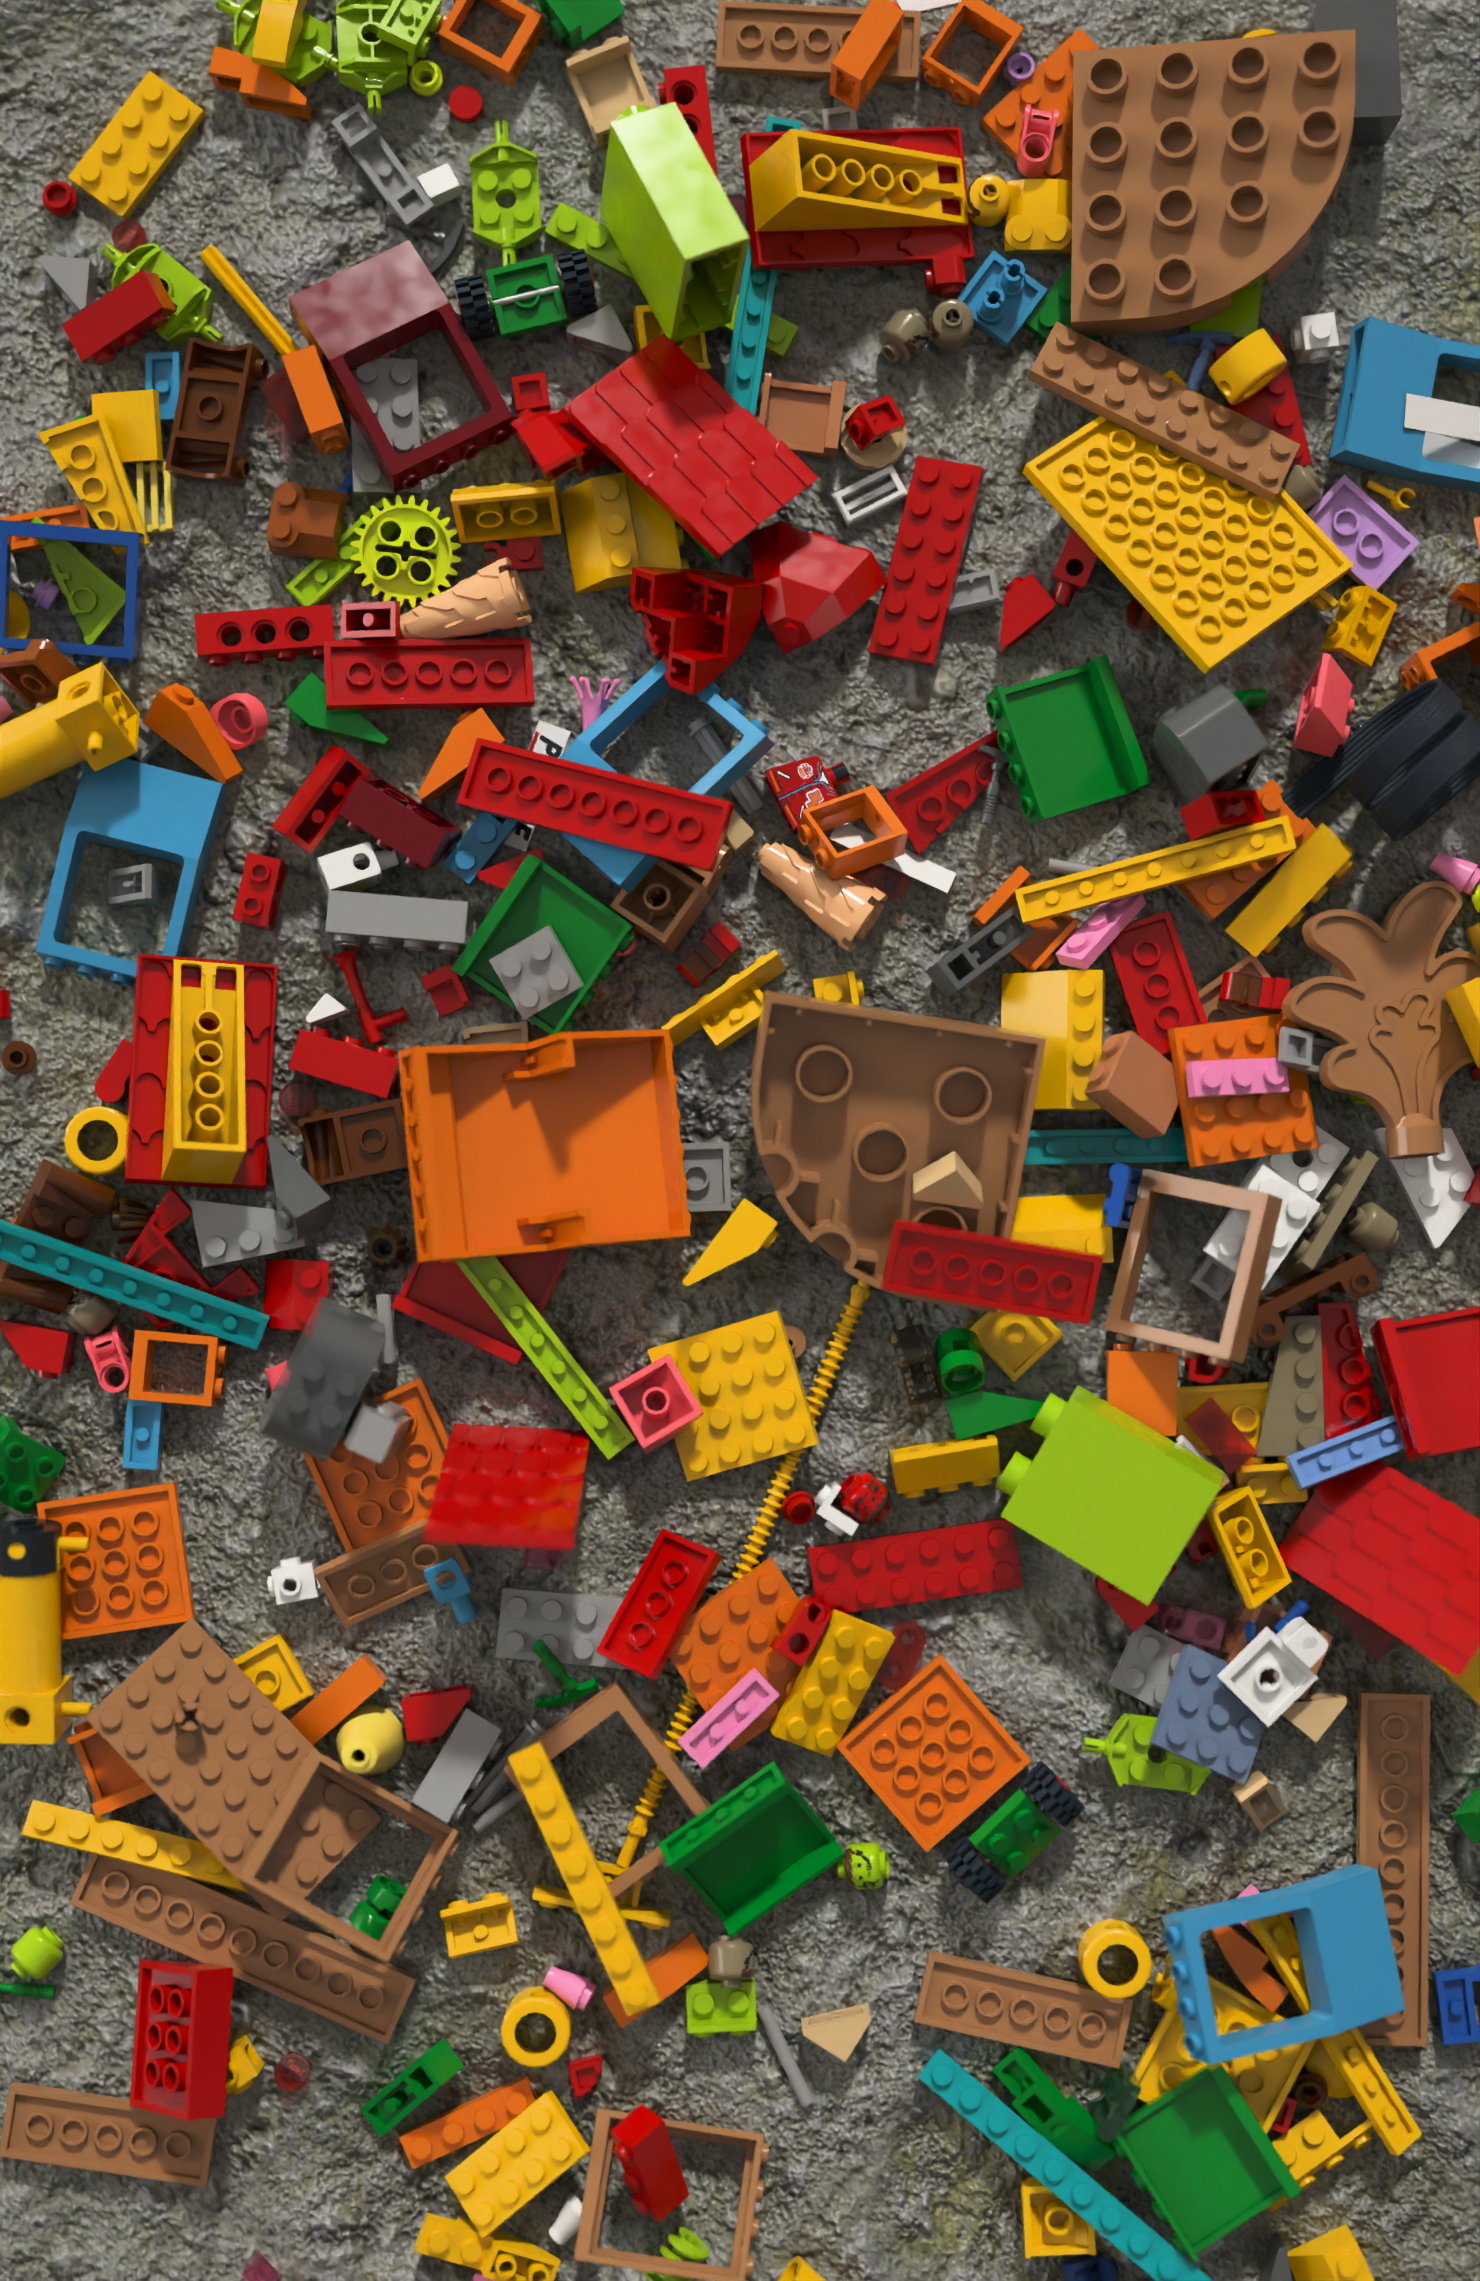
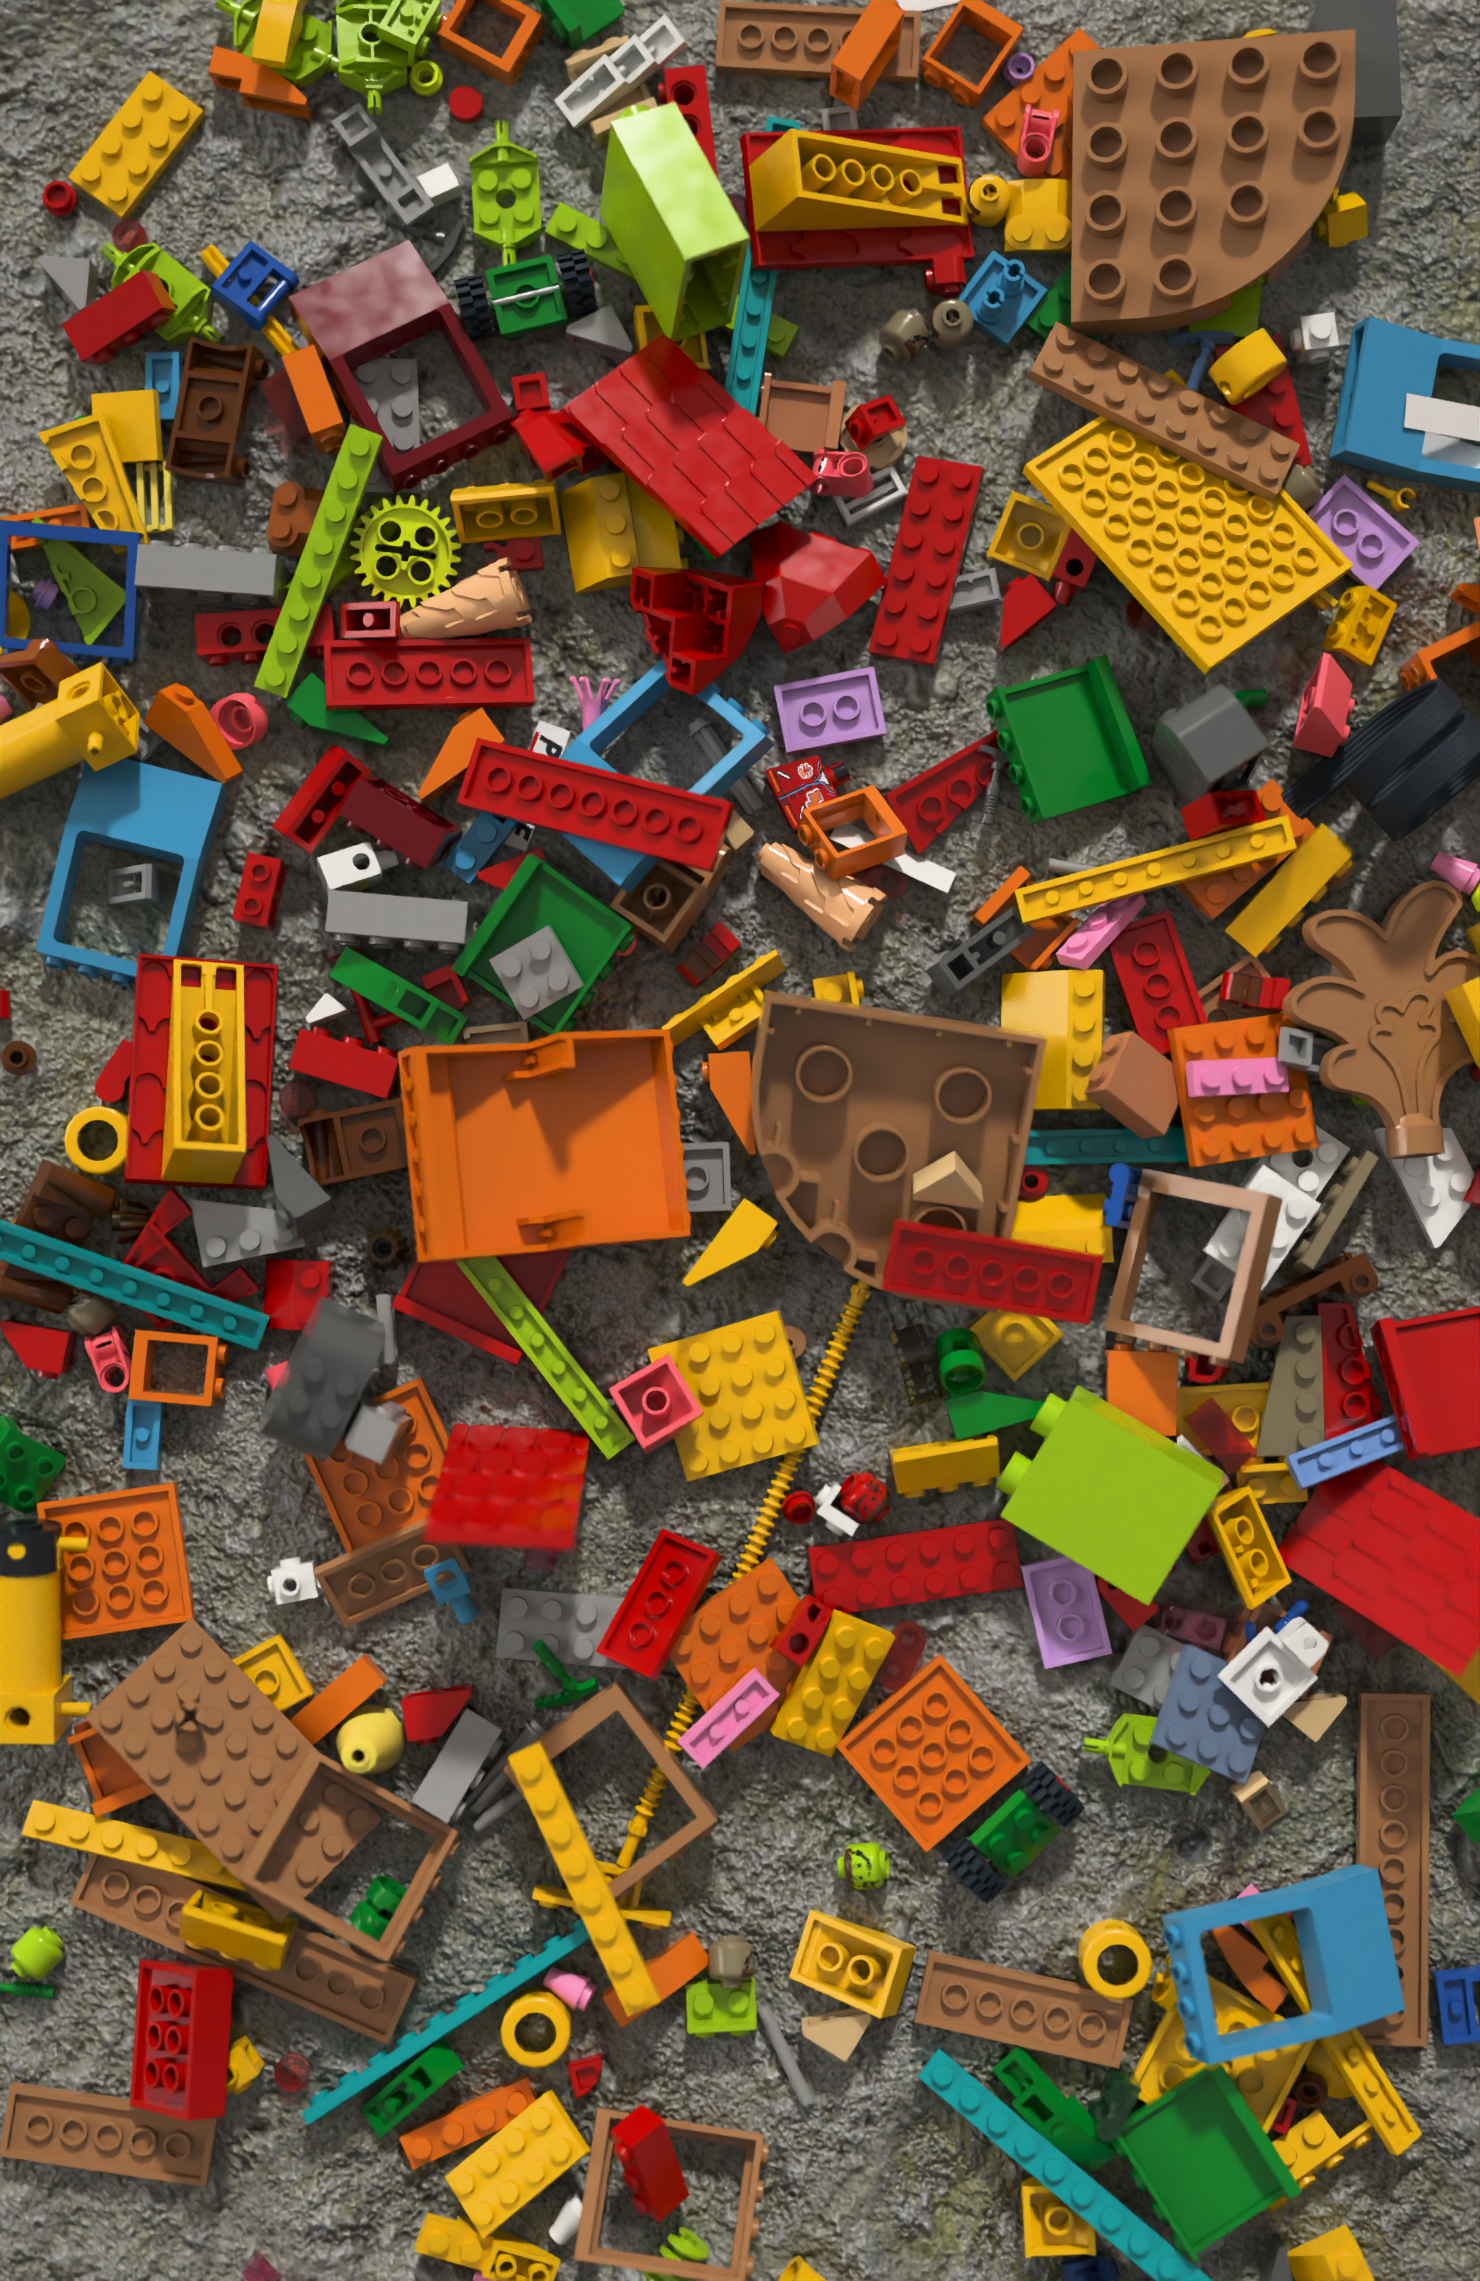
yellow bracket [439,1892,520,1959] -> none
green panel [658,1761,845,1938] -> none
dark tan head [1346,1202,1400,1253] -> none
none -> light grey brick [134,540,288,610]
none -> yellow slope [178,1889,298,1971]
none -> blue plate [210,240,300,331]
none -> lime plate [254,423,384,699]
none -> teal plate [301,1919,592,2125]
none -> green slope [328,946,468,1045]
none -> white slope [554,14,688,129]
none -> orange slope [702,1051,756,1156]
none -> lavender plate [773,666,887,755]
none -> yellow slope [789,1910,917,2018]
none -> coral piece [807,449,874,499]
none -> yellow slope [986,491,1071,581]
none -> red plate [1018,1165,1048,1199]
none -> lavender plate [1020,1555,1113,1669]
none -> yellow brick [1312,191,1368,248]

